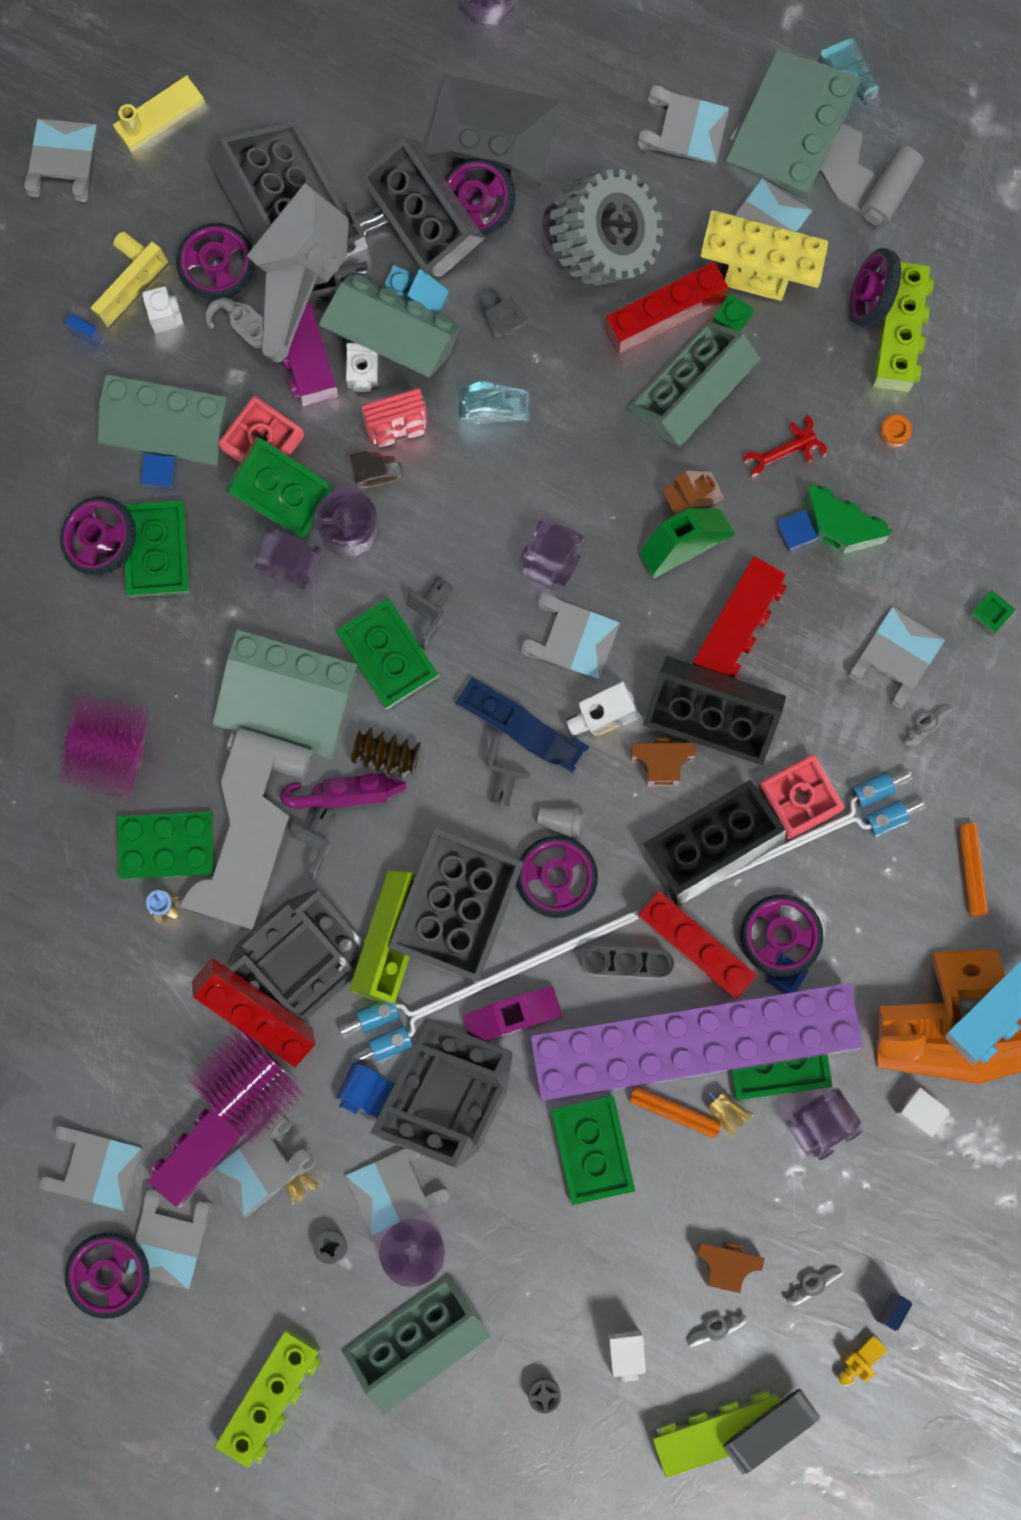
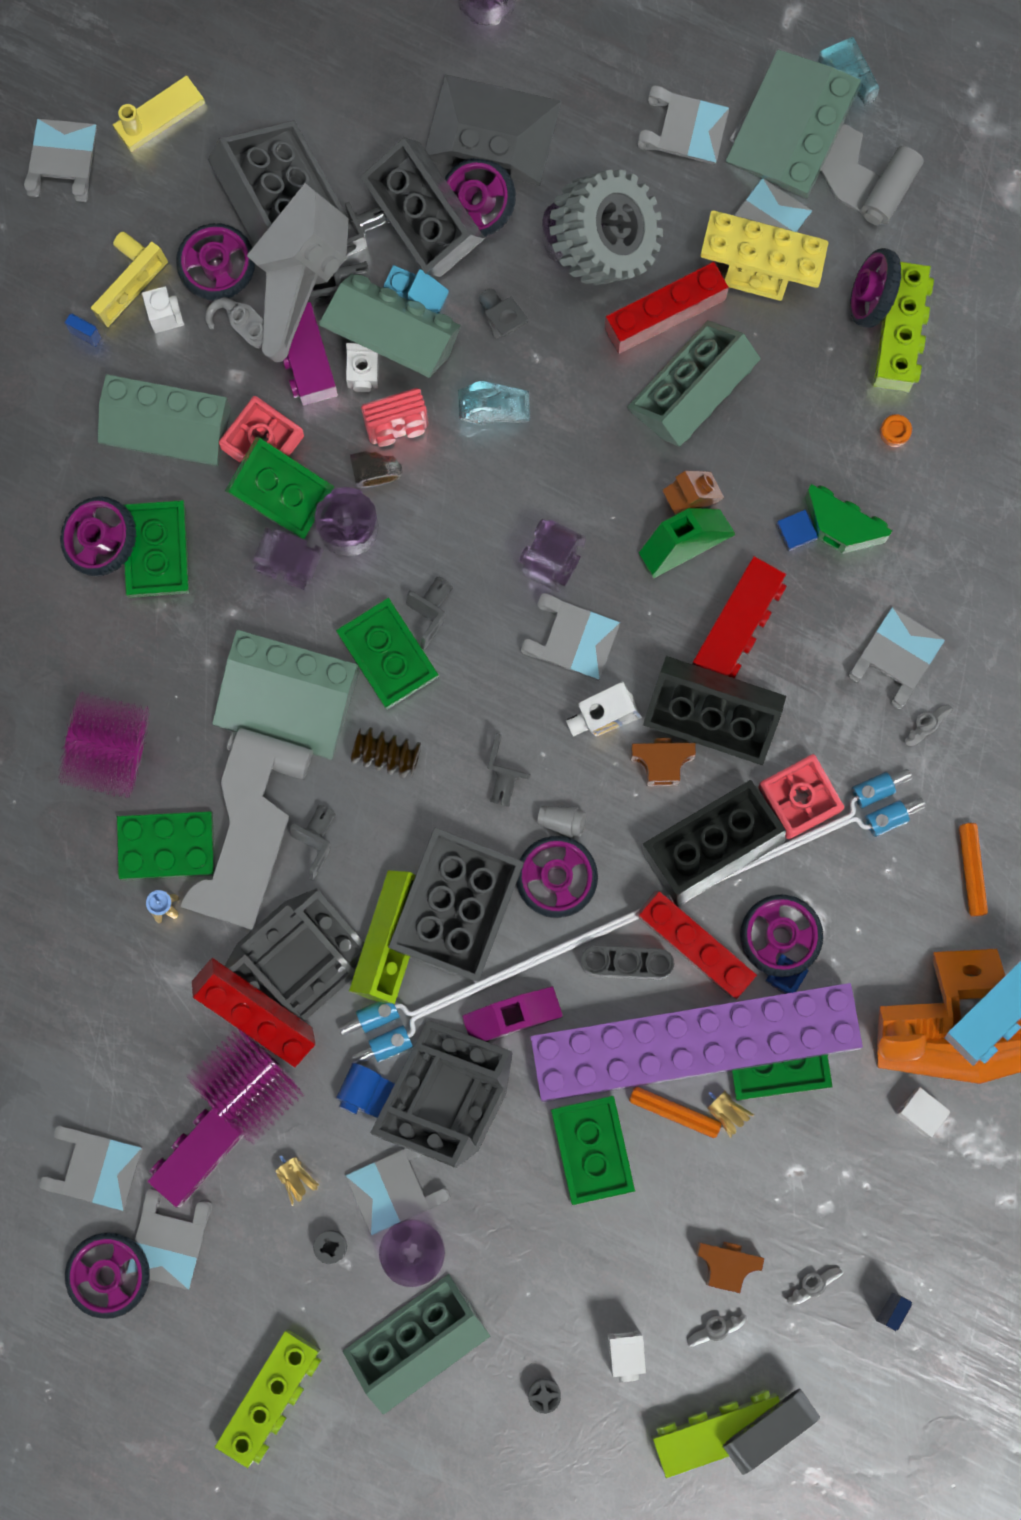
blue tile [141,454,176,489] -> none
light grey flag [214,1113,316,1218] -> none
magenta plate [280,773,407,809] -> none
dark blue piece [455,677,591,775] -> none
green plate [712,294,755,332] -> none
red bar [743,415,827,477] -> none
clear purple brick [785,1088,862,1160] -> none
yellow piece [838,1334,888,1386] -> none
green plate [970,590,1016,635] -> none

